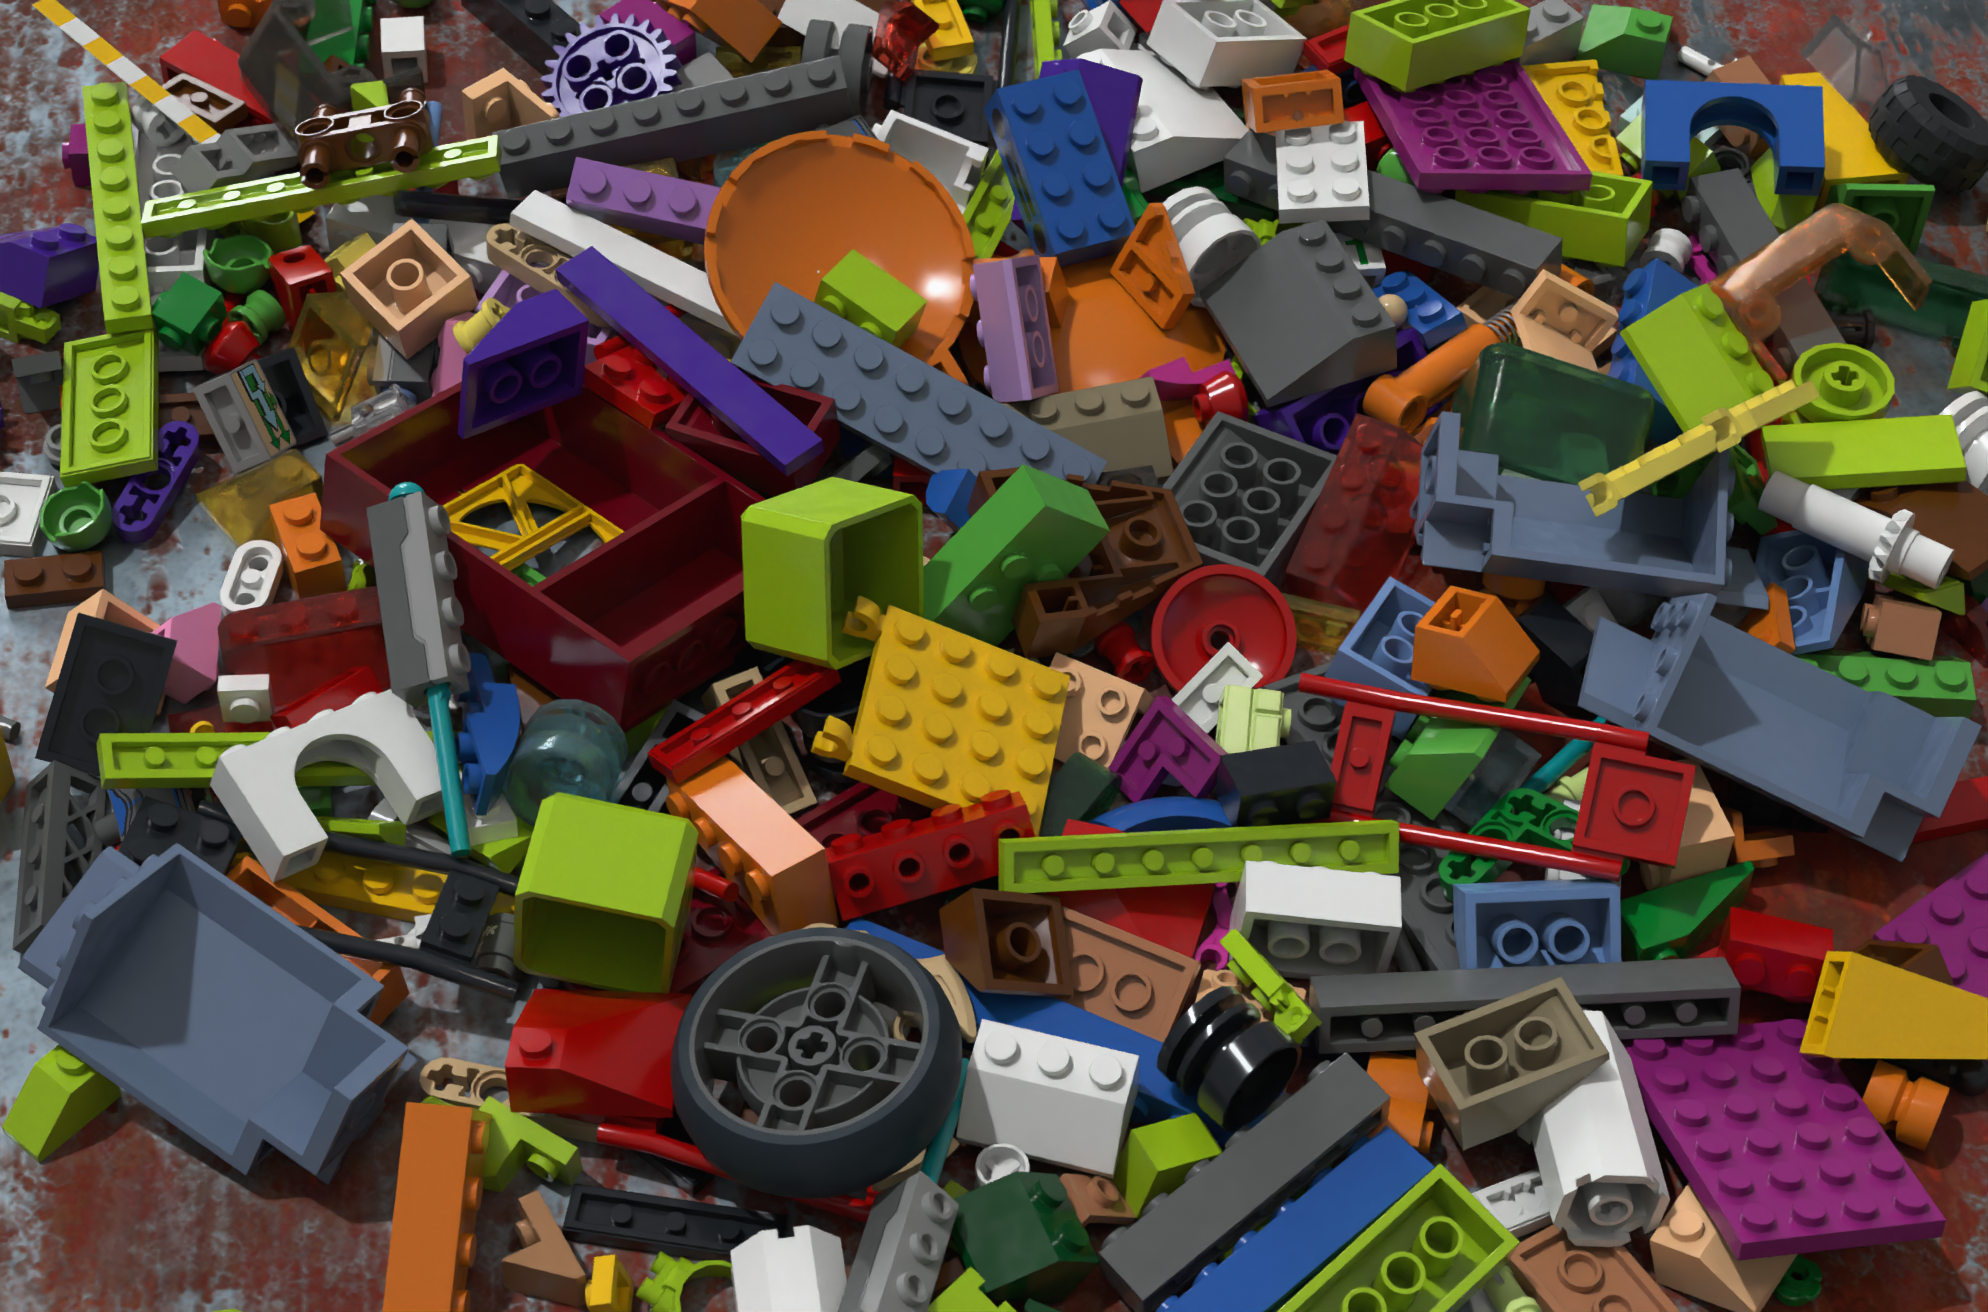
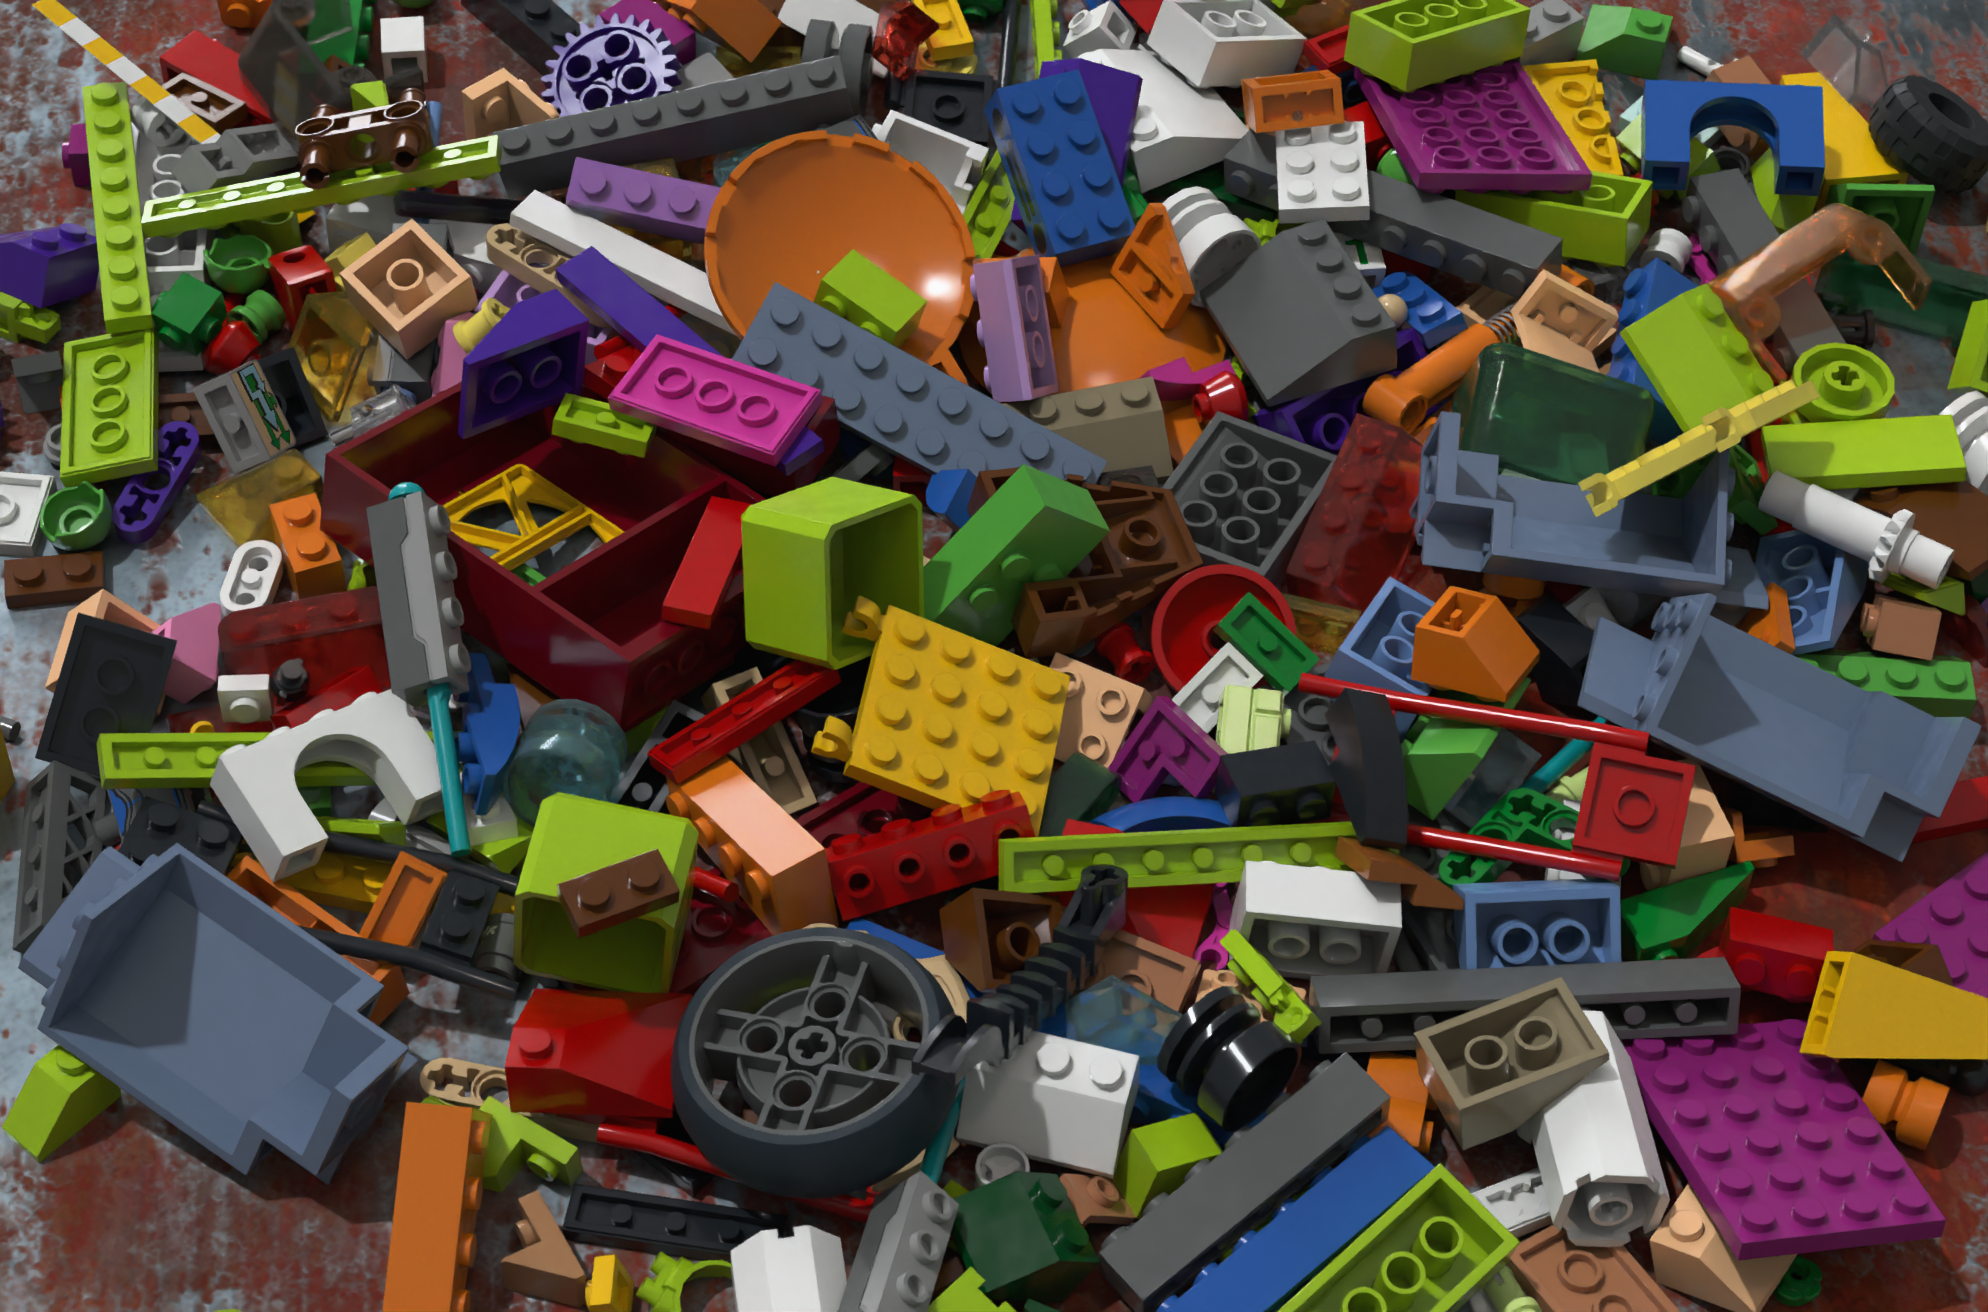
none -> black piece [270,658,311,707]
none -> orange tile [359,851,449,968]
none -> lime plate [552,393,657,458]
none -> reddish brown plate [557,848,680,939]
none -> dark pink tile [608,334,823,467]
none -> red tile [661,496,753,629]
none -> black piece [911,864,1128,1086]
none -> clear light blue slope [1065,975,1182,1065]
none -> green plate [1213,592,1320,696]
none -> black slope [1324,688,1408,850]
none -> dark orange slope [1335,836,1464,910]

